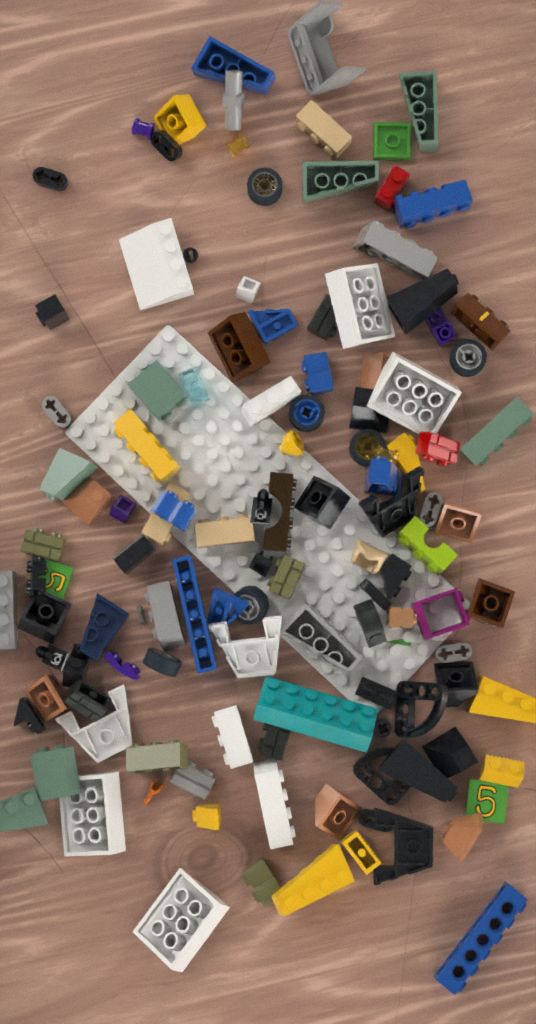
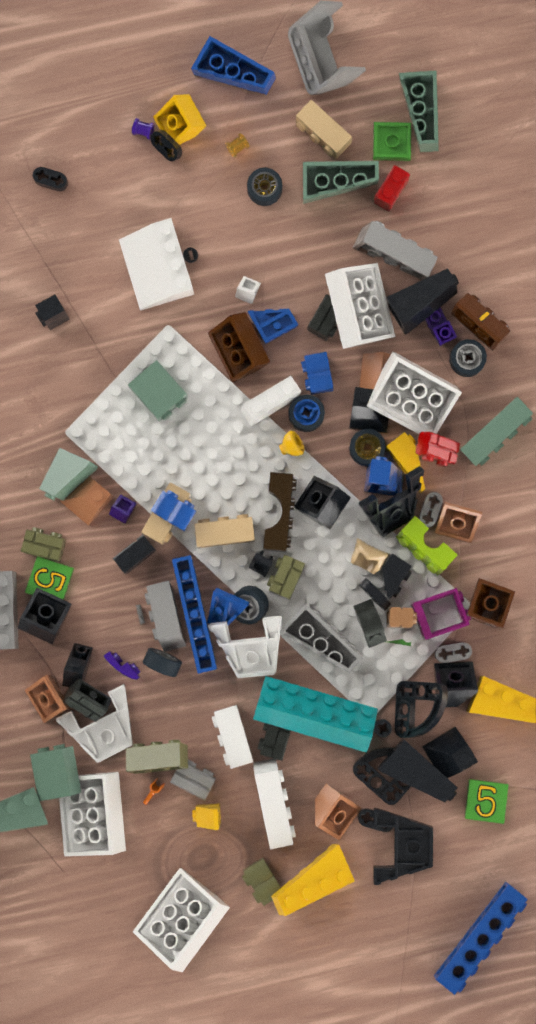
black slope [14,697,46,734] -> none
black hinge [26,555,47,598] -> none
black hinge [36,644,69,671] -> none
light grey beam [42,396,72,429] -> none
dark blue wing [79,593,129,662] -> none
yellow wedge [113,409,181,484] -> none
clear light blue slope [178,366,210,407] -> none
light grey piece [223,70,244,131] -> none
black hinge [250,489,273,525] -> none
yellow brick [341,829,381,875] -> none
black hinge [355,676,398,710] -> none
clear yellow bush [375,446,399,465] -> none
blue wedge [393,180,473,229] -> none
nougat slope [441,812,483,862] -> none
yellow brick [480,754,525,788] -> none

